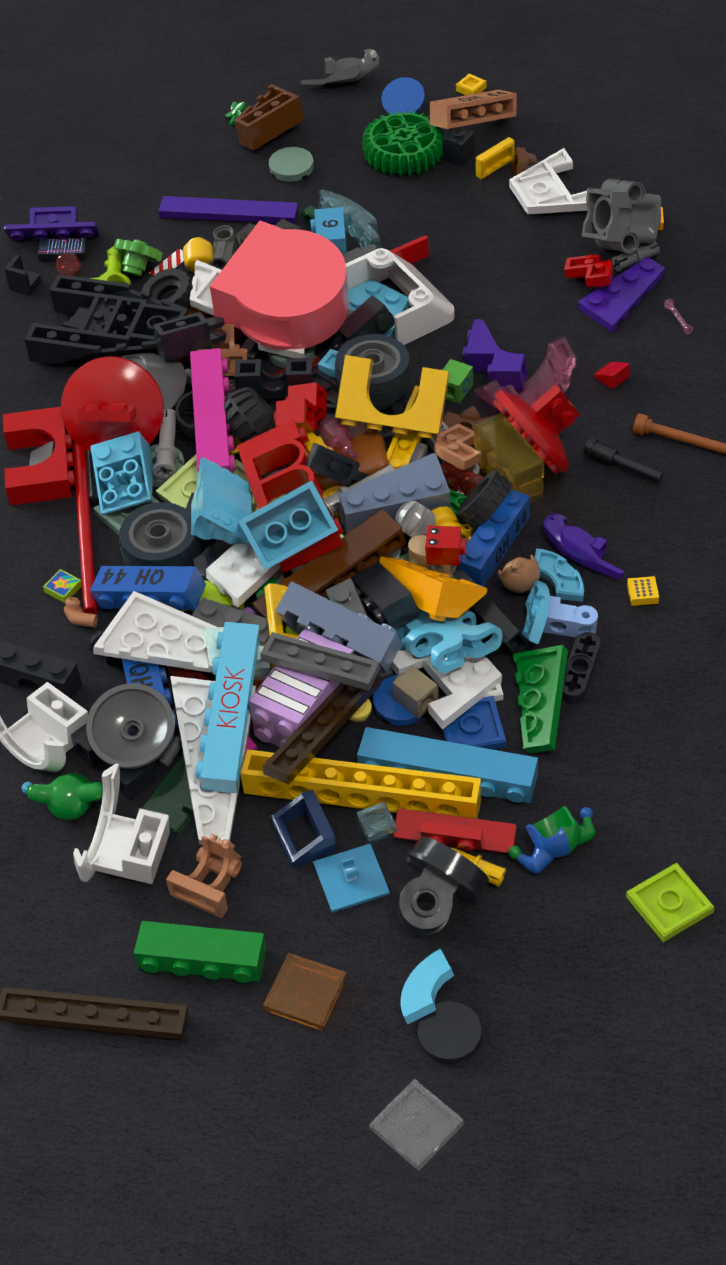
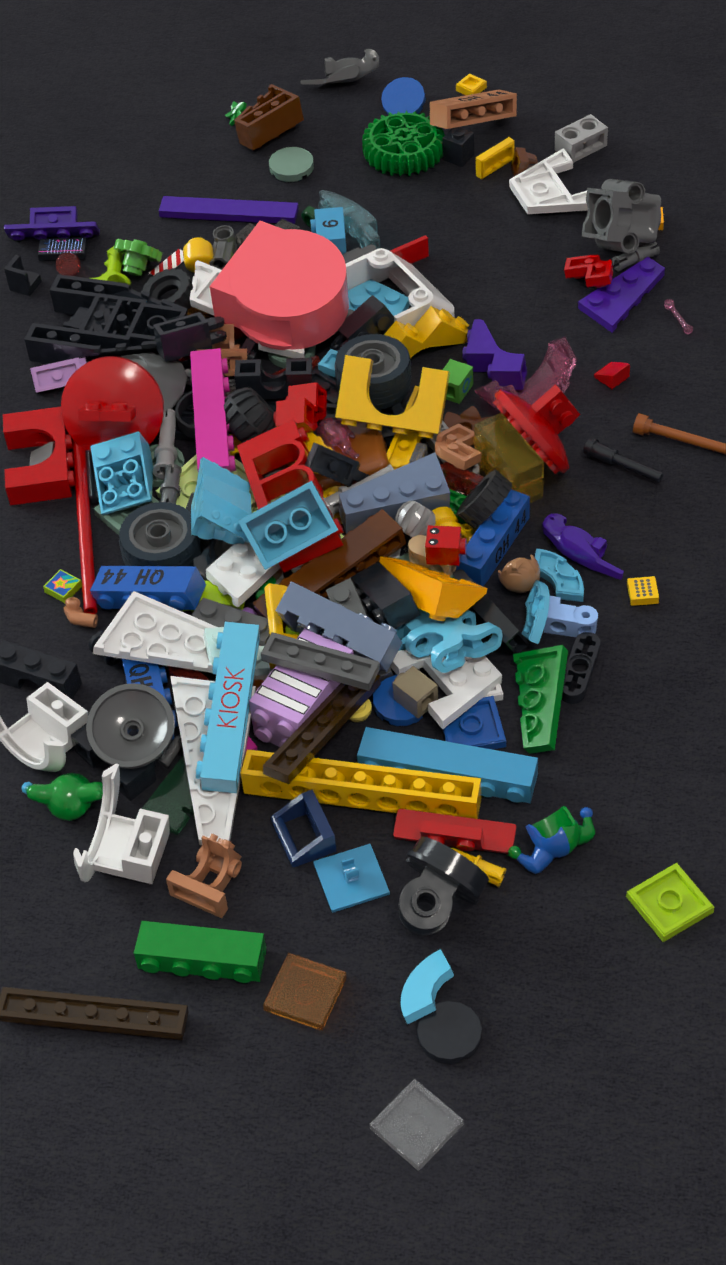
clear light blue tile [357,802,397,842] -> none
none -> lavender hinge [30,357,86,393]
none -> dark grey pin [160,464,182,504]
none -> yellow arch [384,306,469,358]
none -> light grey brick [555,114,608,163]

